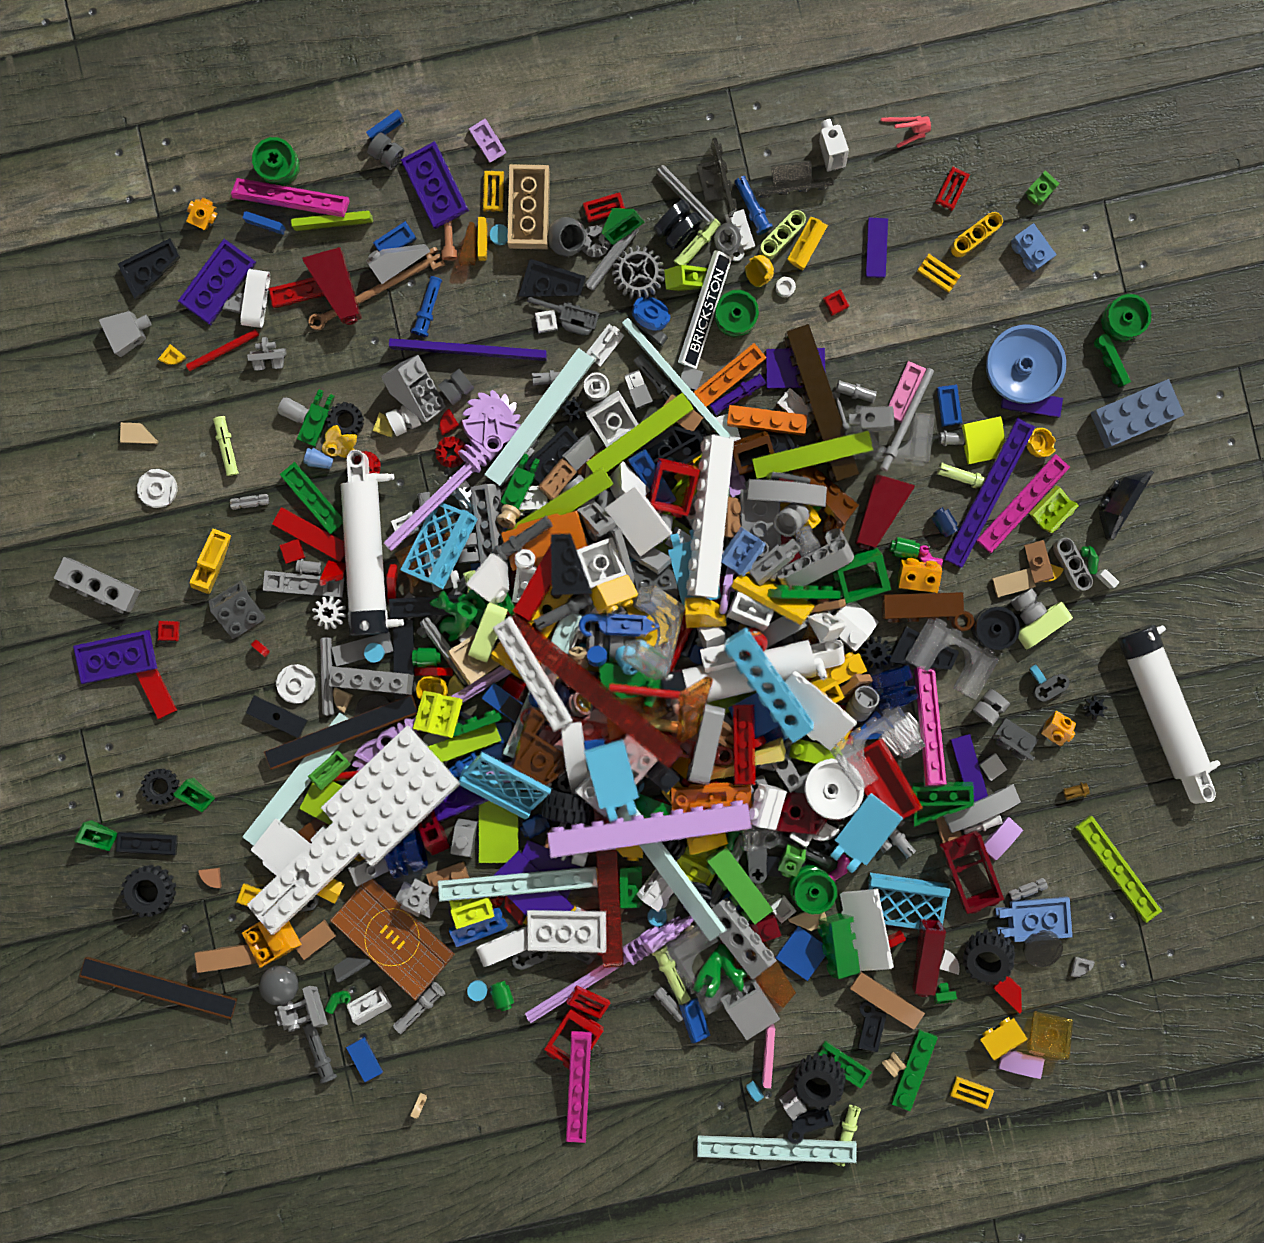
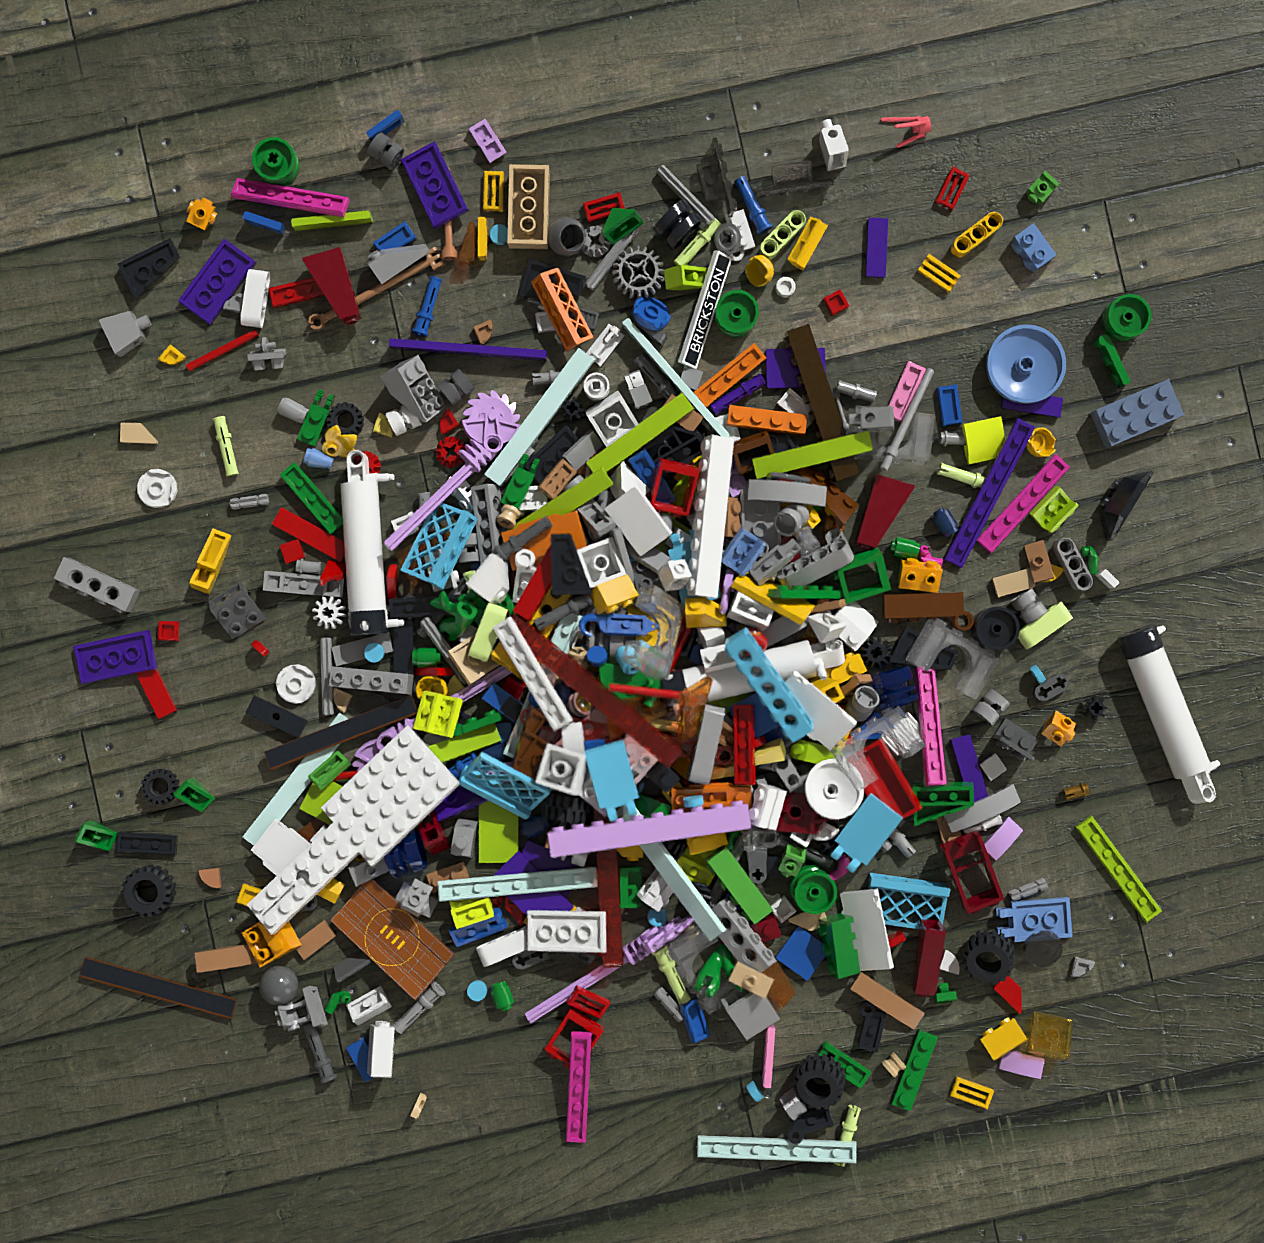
none -> white brick [367,1021,394,1077]
none -> medium nougat tile [473,319,493,345]
none -> orange fence [531,268,594,352]
none -> white slope [535,744,586,795]
none -> white brick [658,559,692,591]
none -> medium azure tile [683,795,704,808]
none -> tan plate [729,962,774,999]

